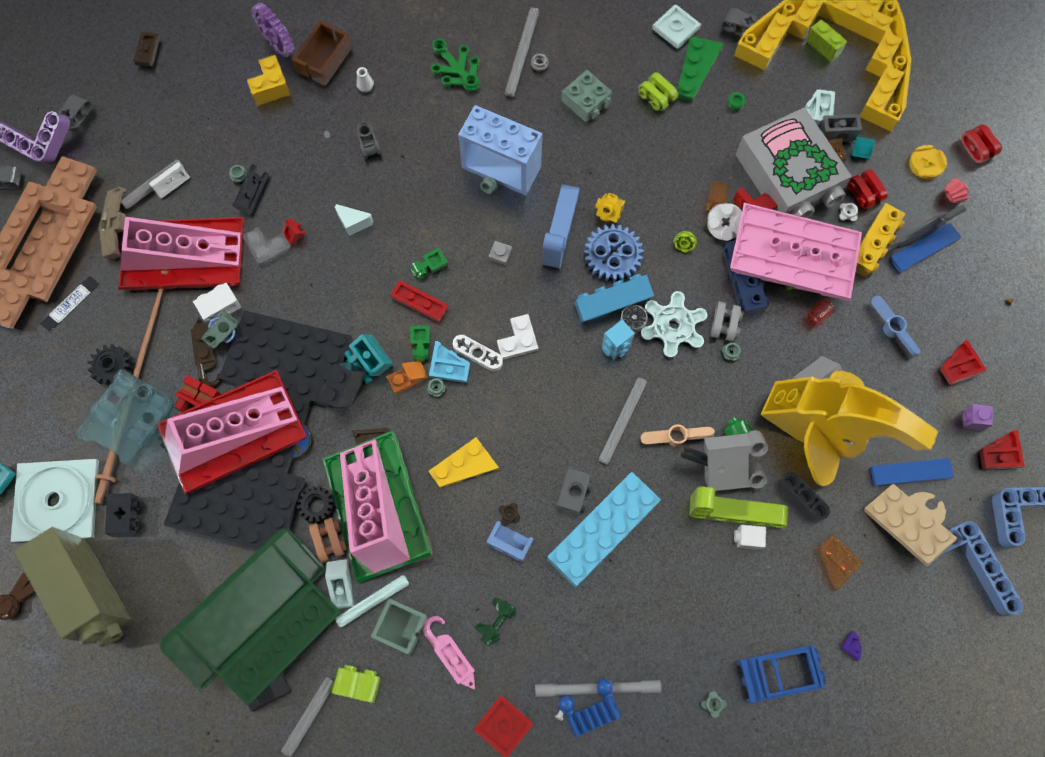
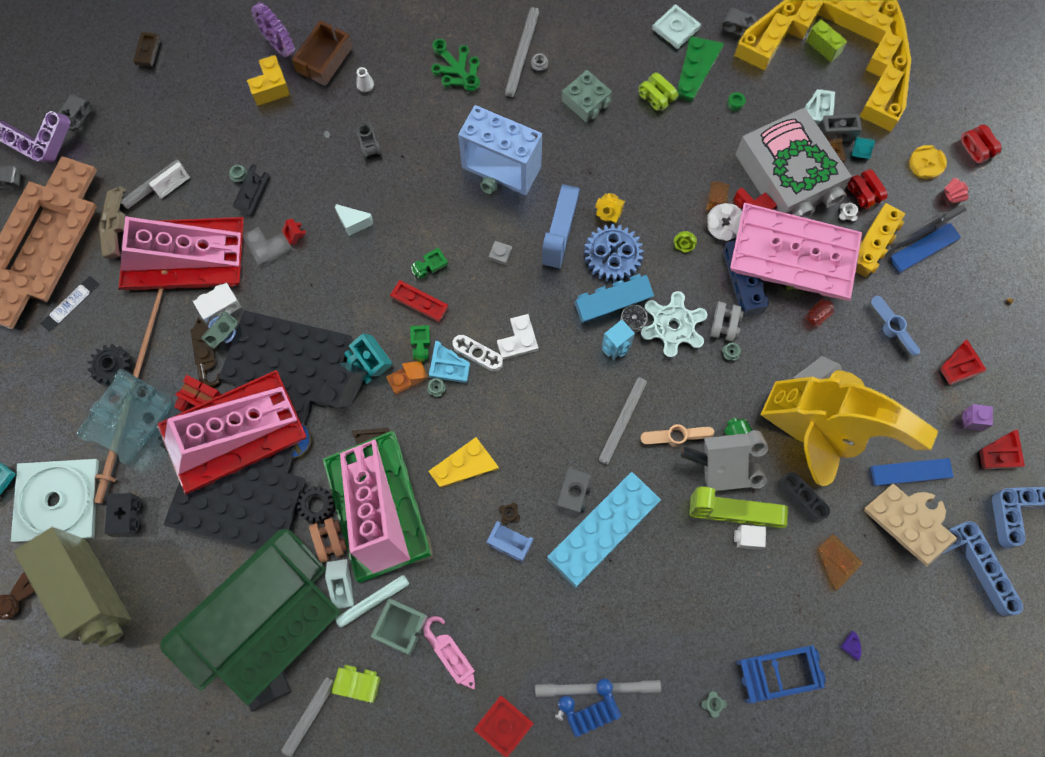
dark green piece [475,597,516,646] -> none

